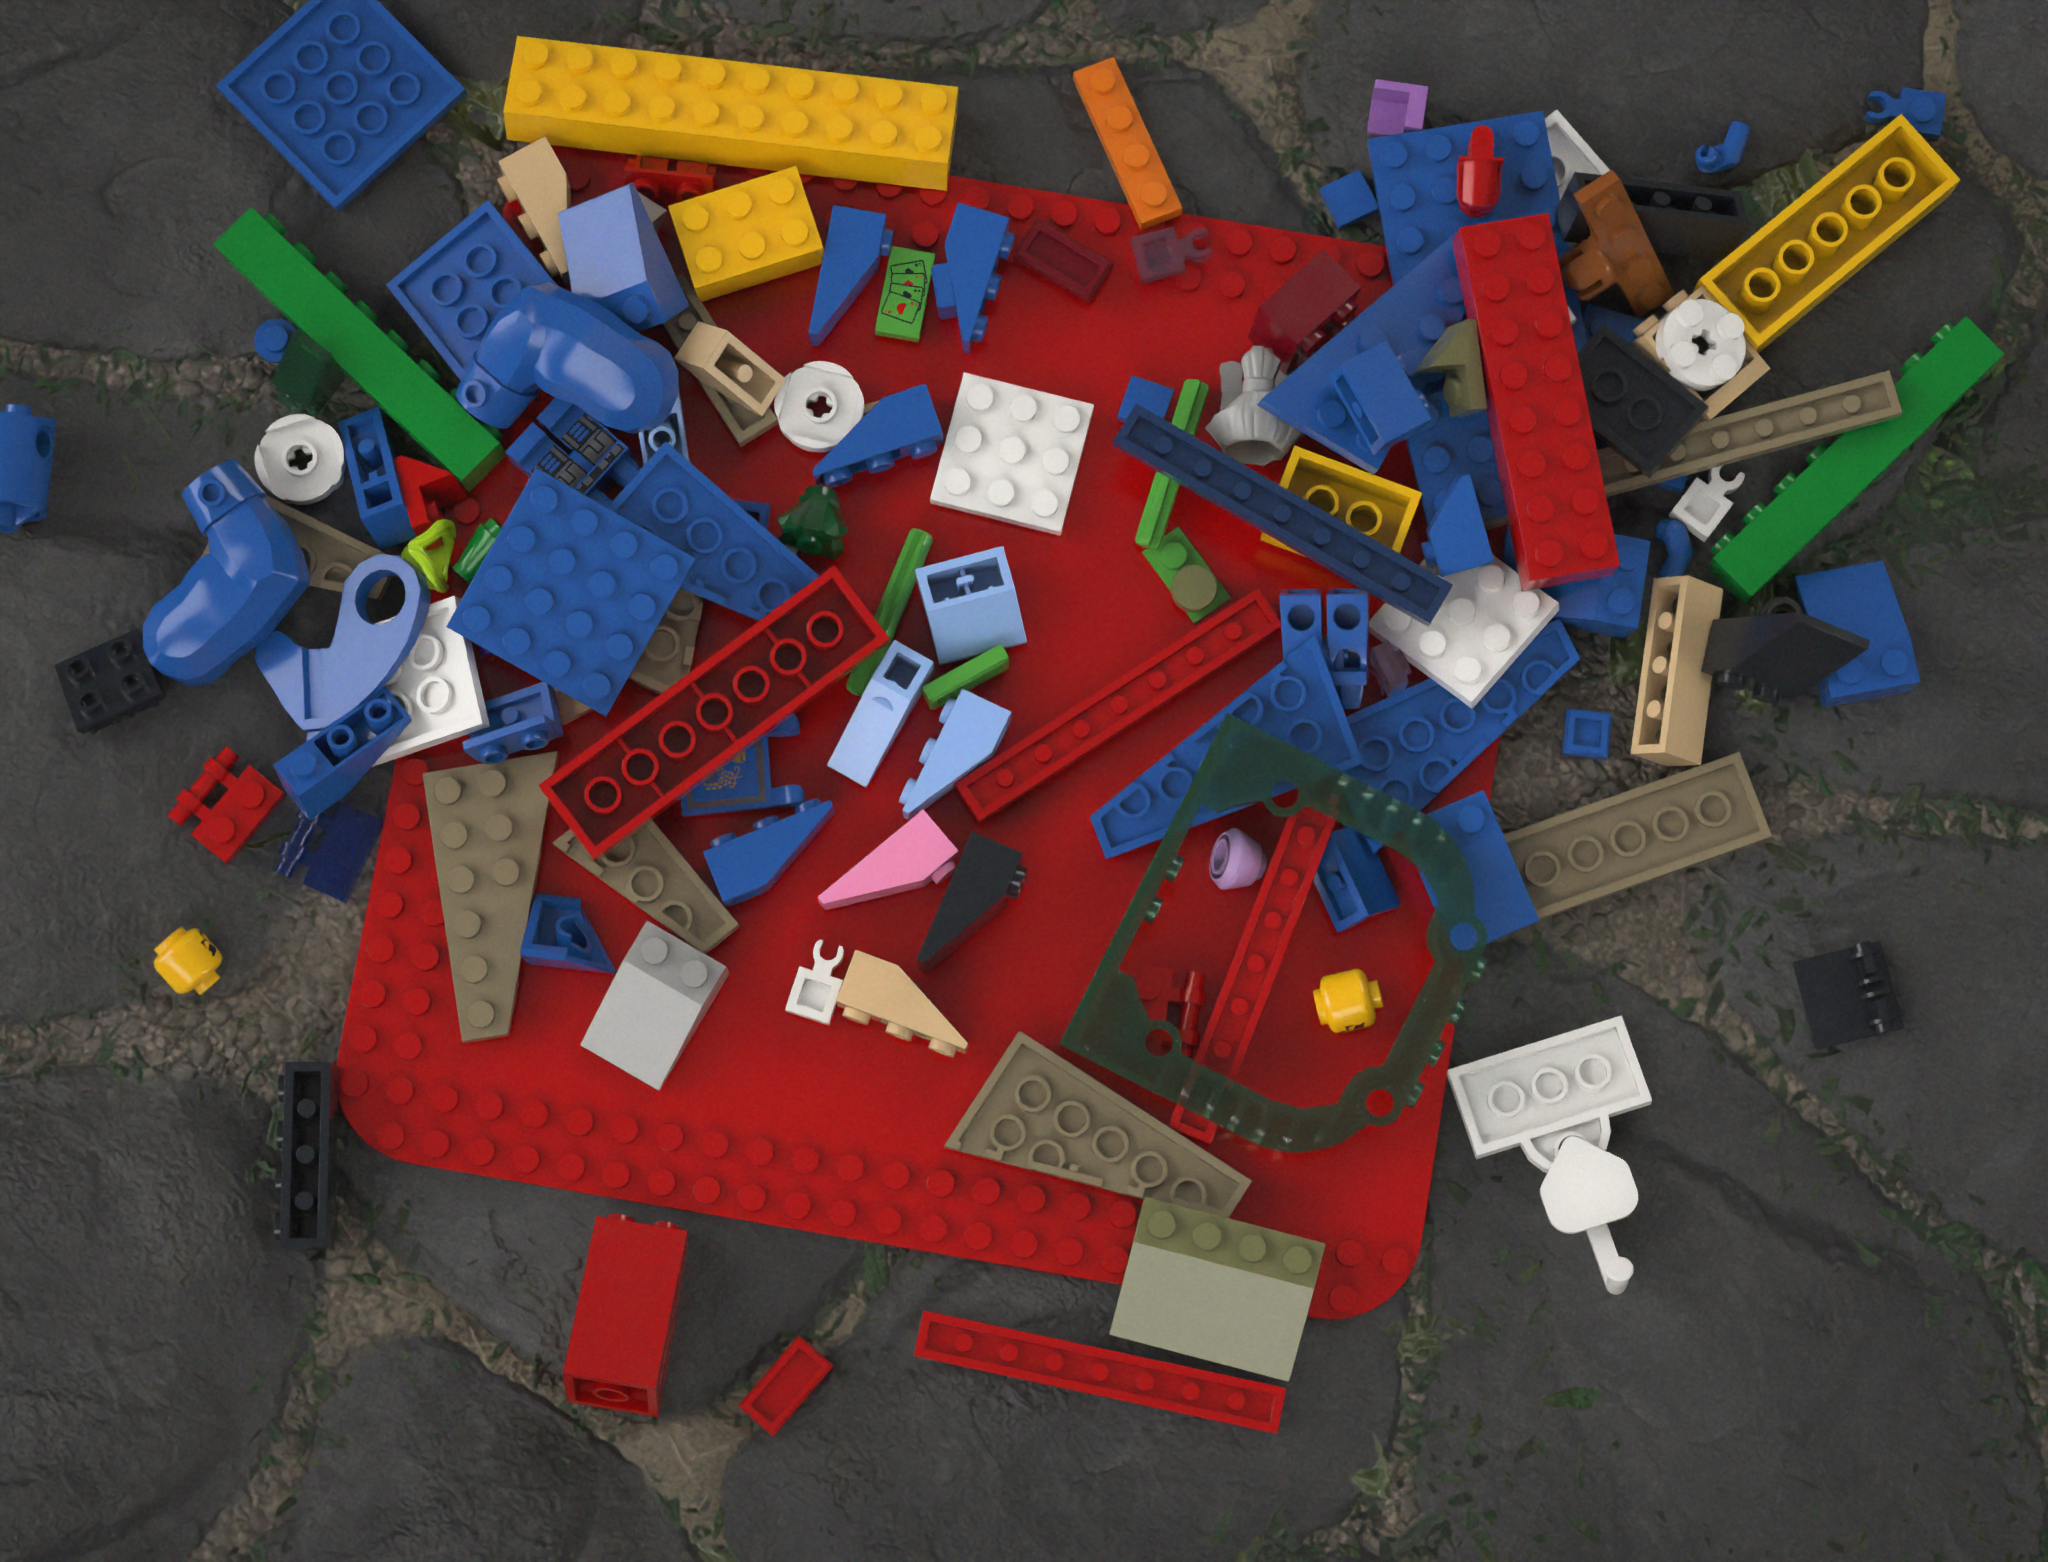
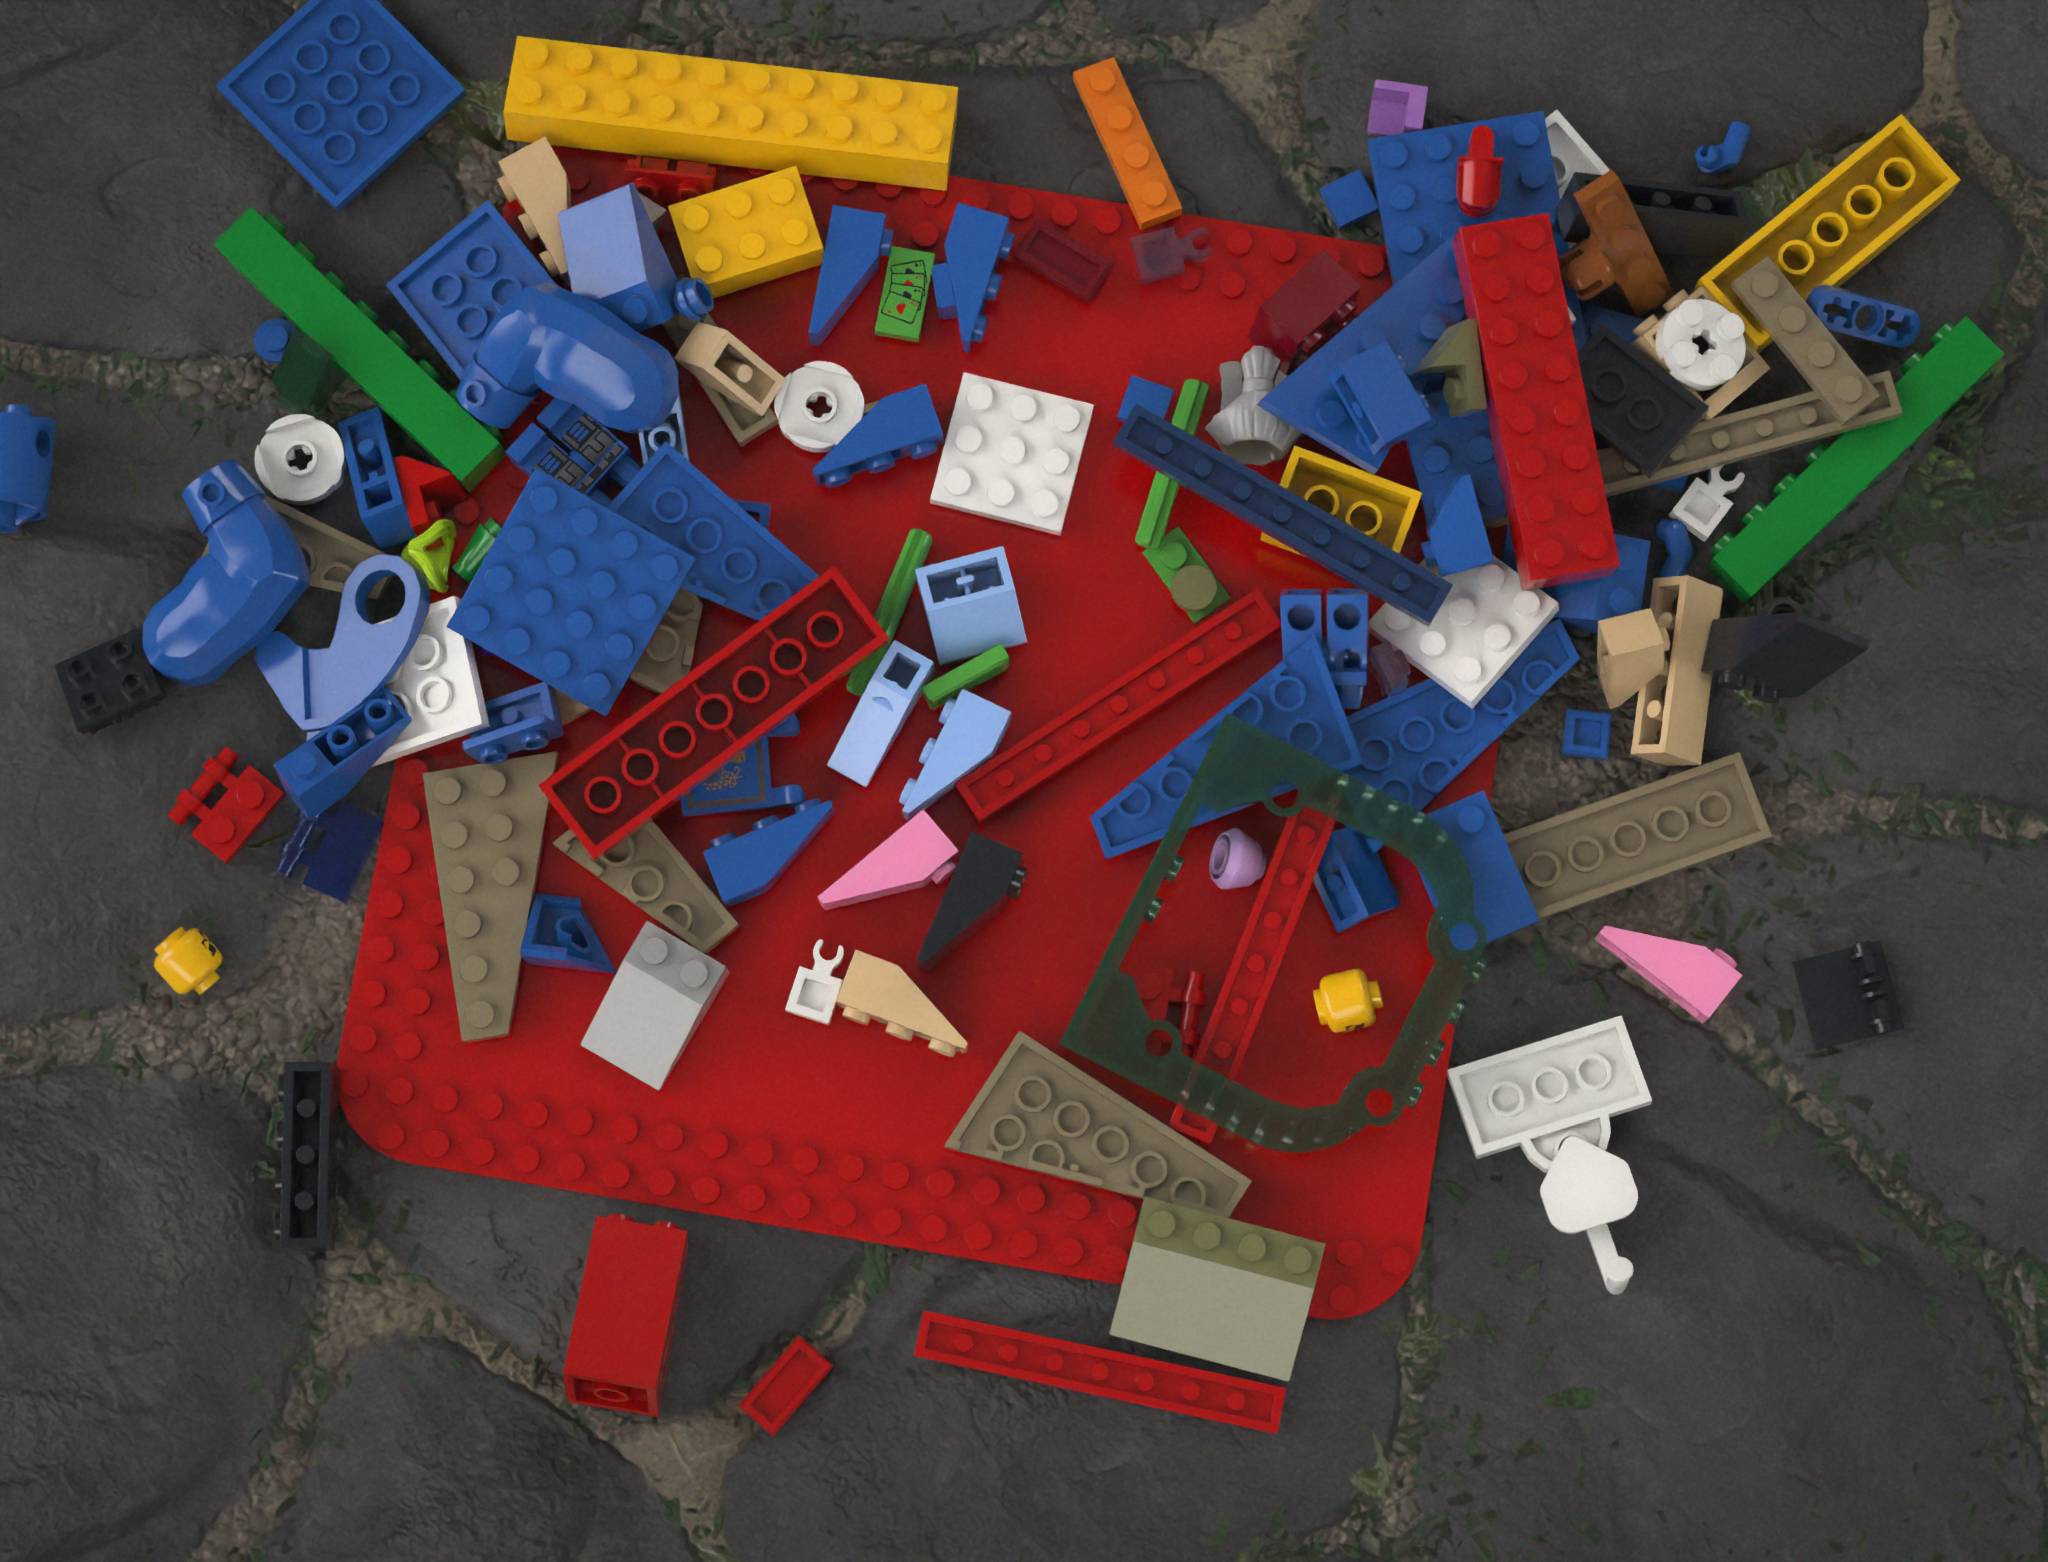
dark green rock [777,485,848,560] -> none
blue slope [1794,560,1920,708] -> none
blue plate [1864,87,1946,141] -> none
none -> blue plate [673,277,714,322]
none -> bright pink slope [1594,926,1742,1024]
none -> tan slope [1597,608,1670,709]
none -> dark tan plate [1731,256,1880,426]
none -> blue beam [1805,285,1920,348]

